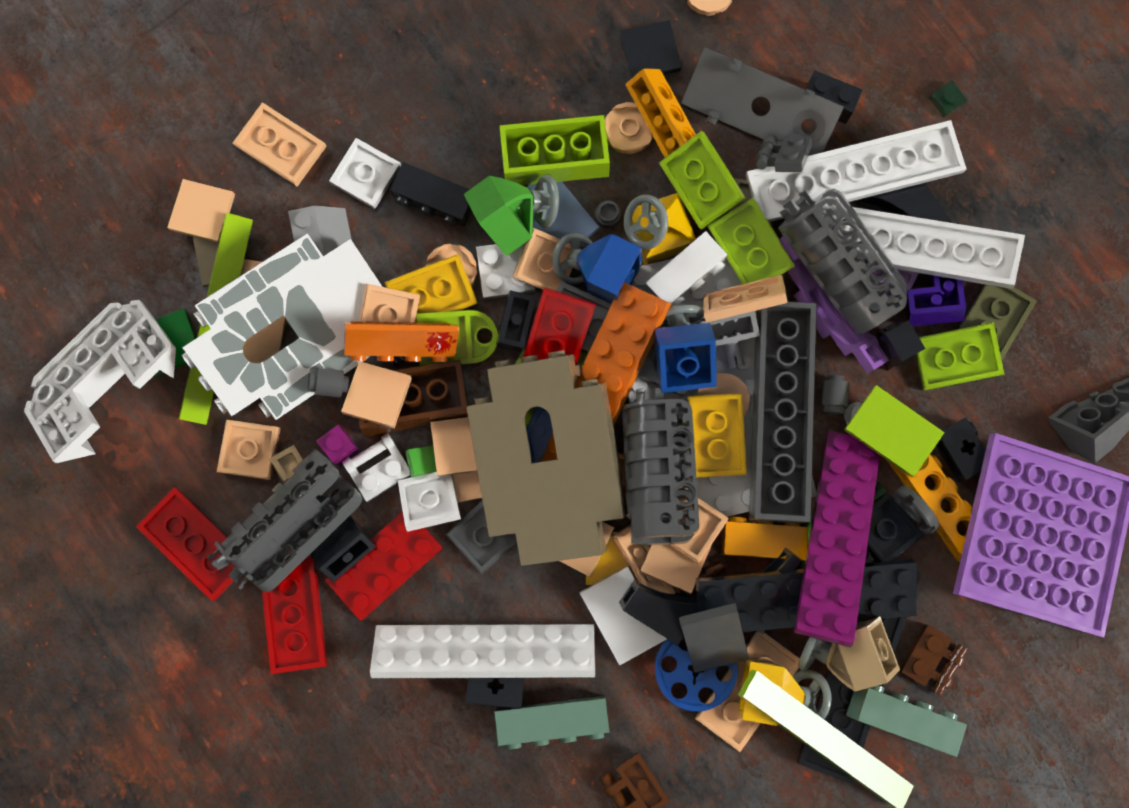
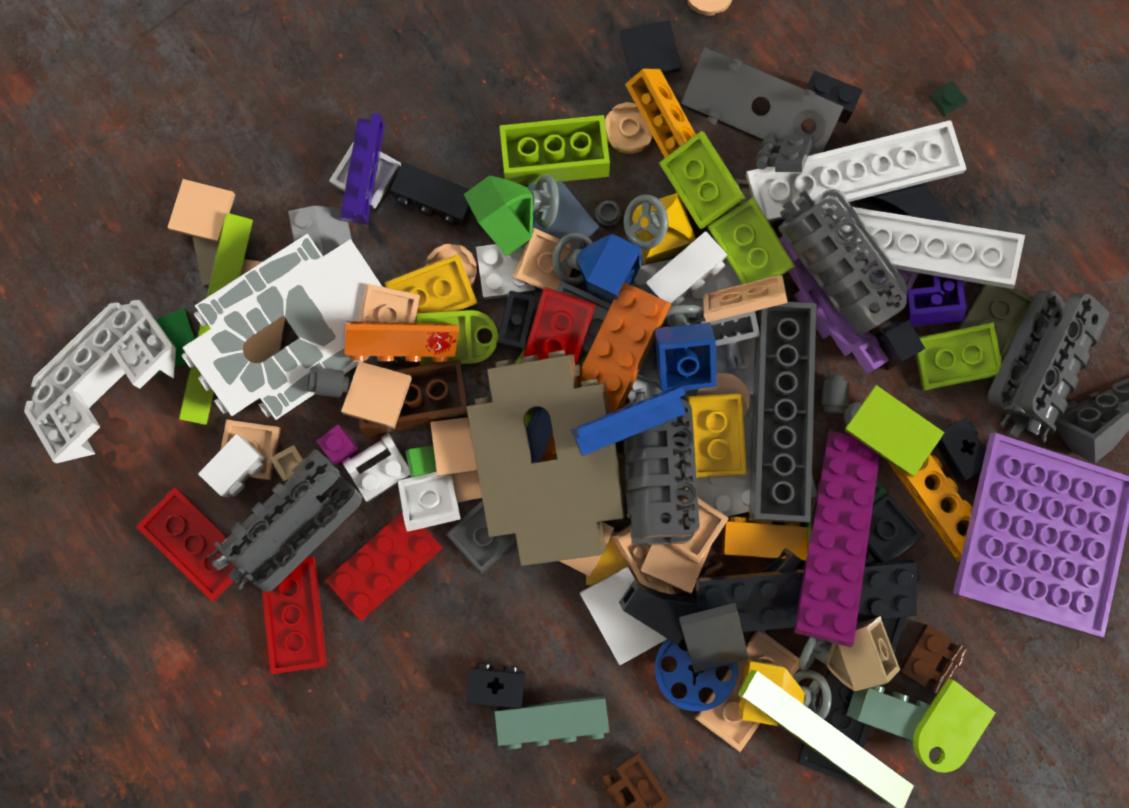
light nougat tile [232,102,327,187] -> none
black brick [310,515,376,582] -> none
white plate [370,624,595,678] -> none
dark grey tile [893,486,939,534] -> none
none -> white brick [198,434,267,498]
none -> dark purple fence [340,113,385,225]
none -> blue fence [571,387,686,456]
none -> lime tile [913,678,996,773]
none -> dark grey piece [988,291,1109,443]

